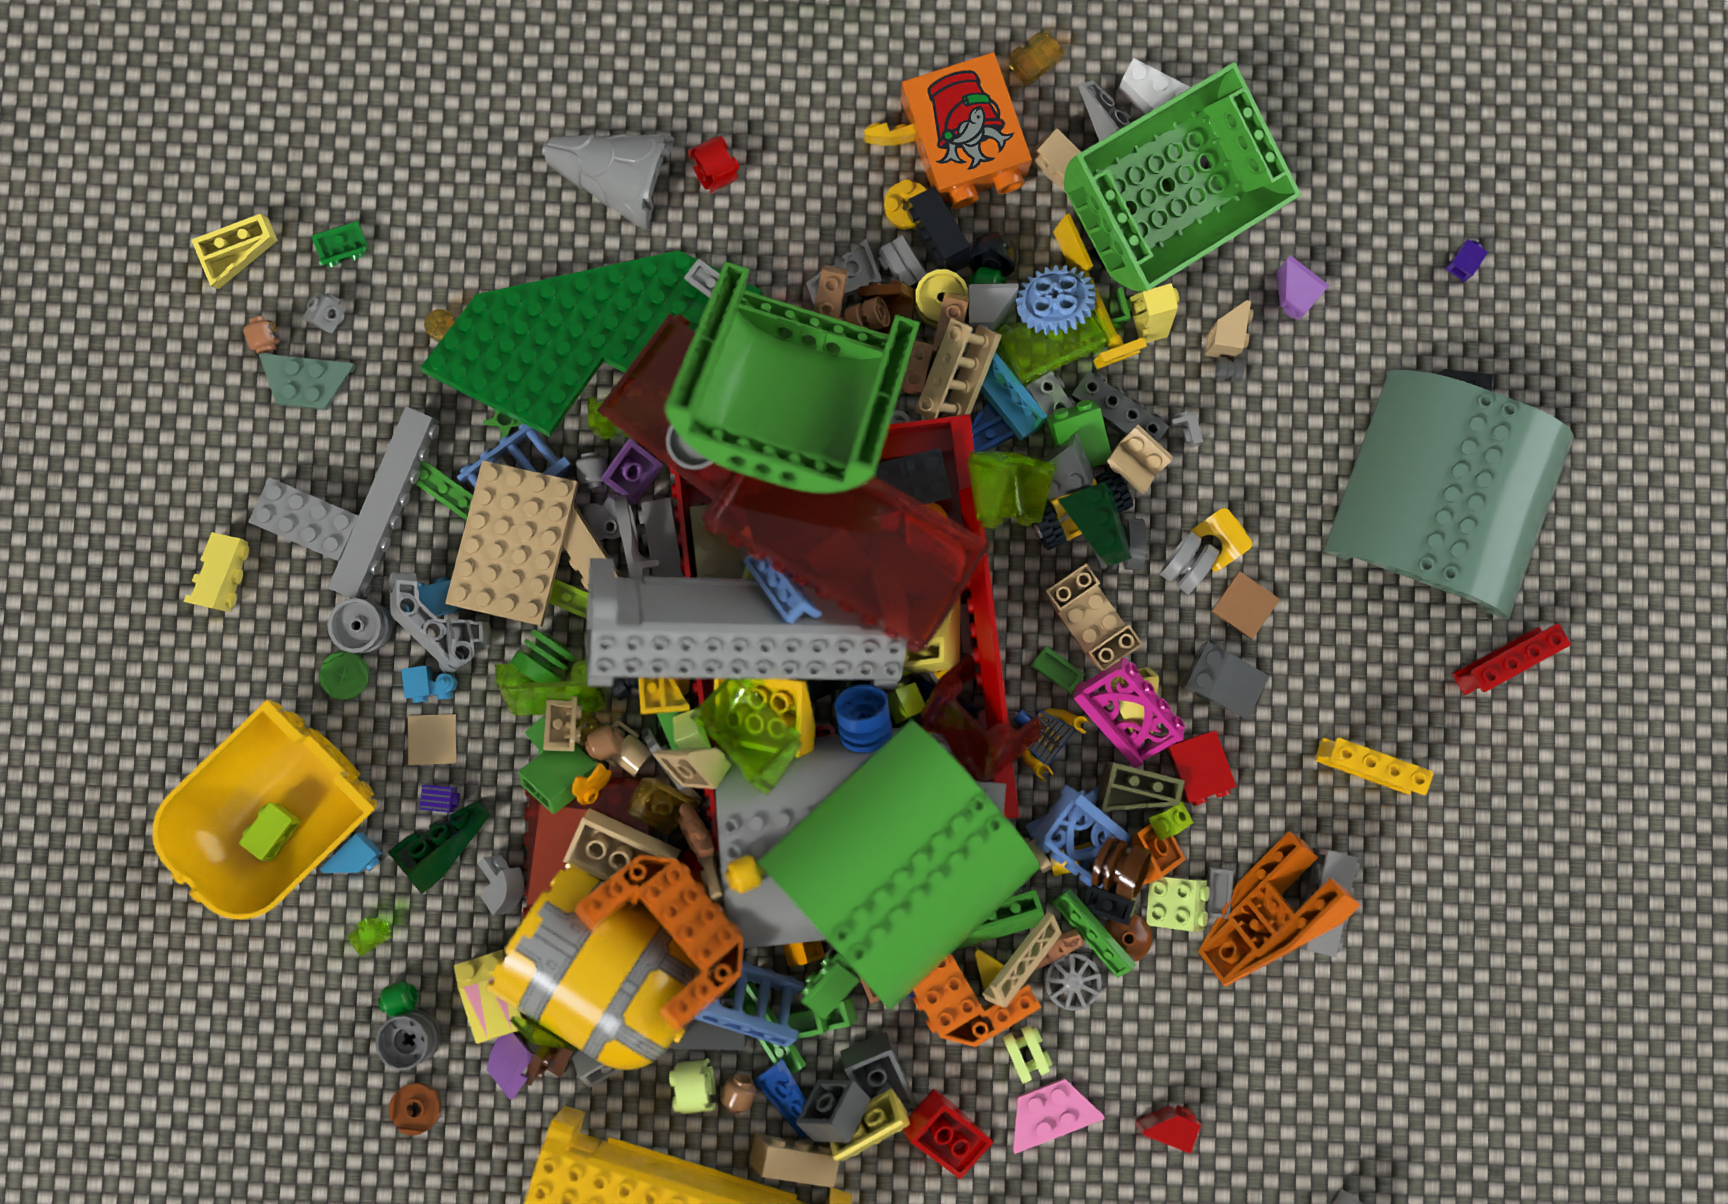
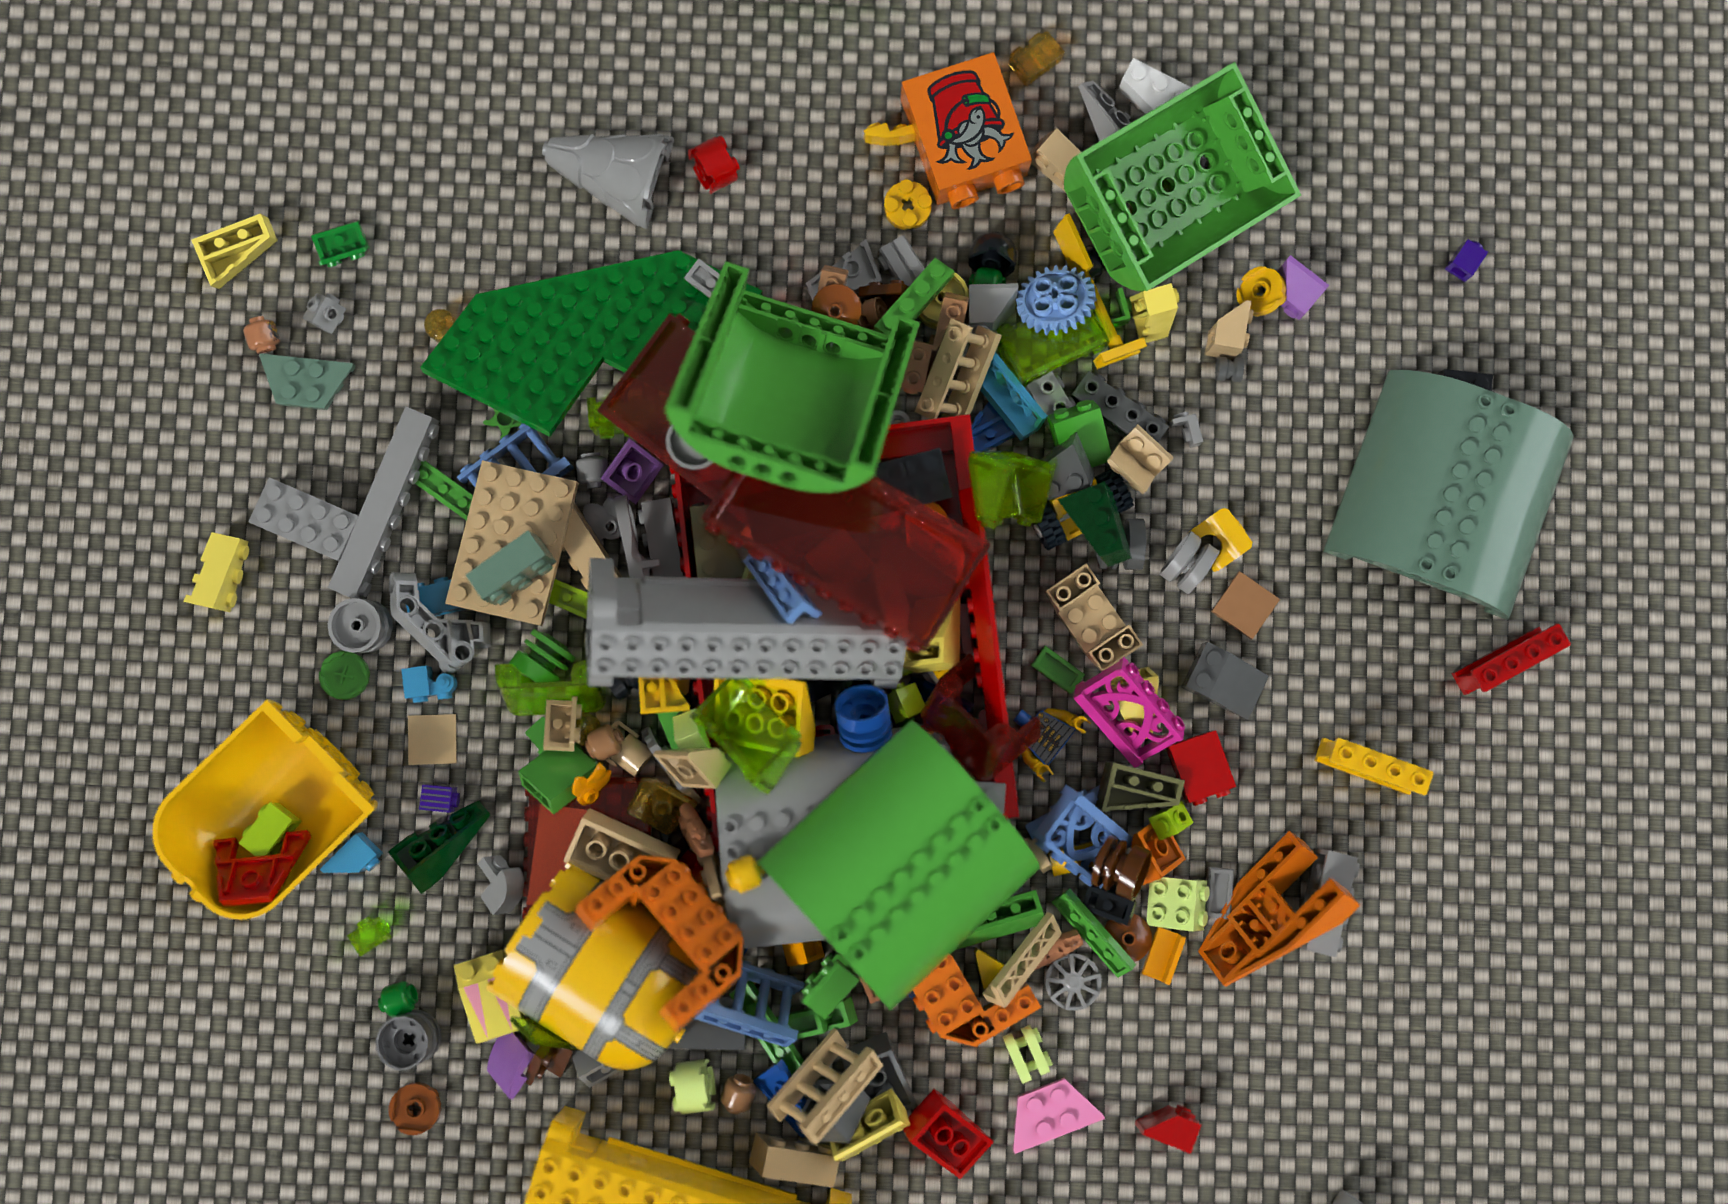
black wedge [906,186,970,272] -> none
none -> red wing [213,830,311,907]
none -> sand green brick [465,530,557,606]
none -> tan fence [767,1028,883,1145]
none -> dark orange dish [812,284,862,325]
none -> bright green plate [874,258,955,335]
none -> light orange panel [1141,927,1186,985]
none -> yellow plate [1236,266,1286,317]

